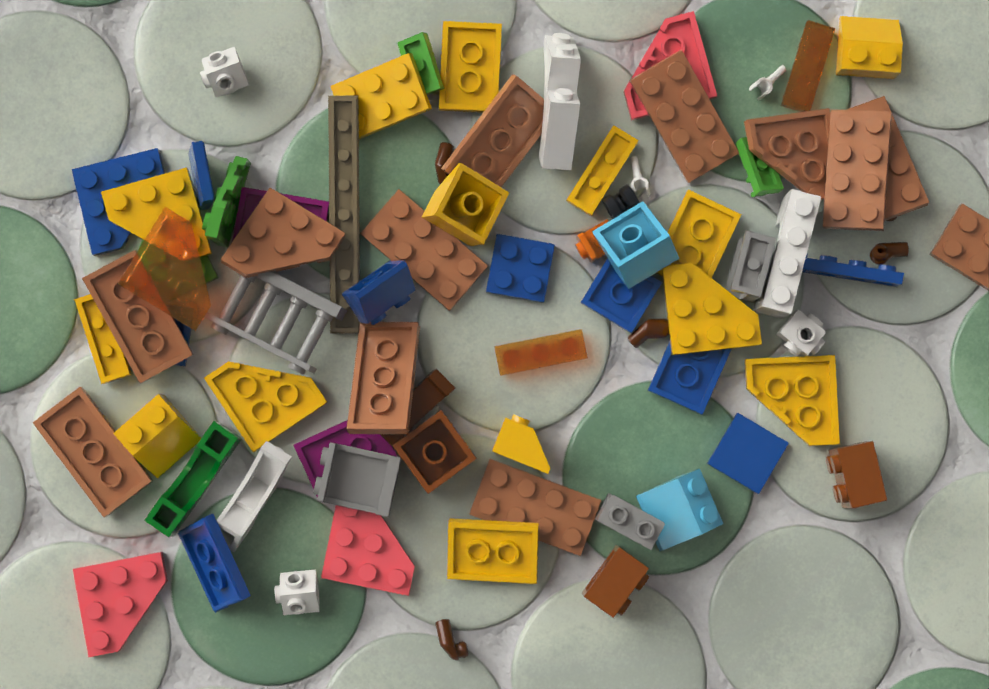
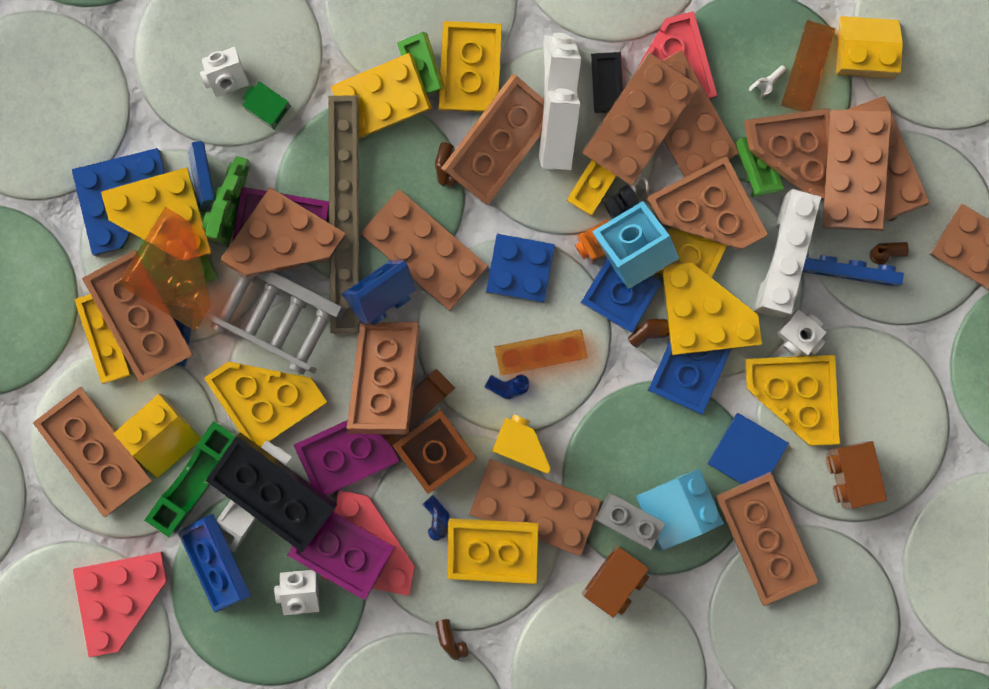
light grey panel [313,442,402,517] -> none
yellow slope [422,163,510,246] -> none
light grey panel [725,231,776,302] -> none
none -> black plate [205,432,338,553]
none -> green brick [242,81,291,130]
none -> magenta plate [287,511,396,600]
none -> clear blue arm [422,495,450,541]
none -> clear blue arm [484,375,530,400]
none -> nougat plate [582,52,699,186]
none -> black tile [591,52,623,113]
none -> nougat plate [646,156,768,250]
none -> nougat plate [715,472,819,606]

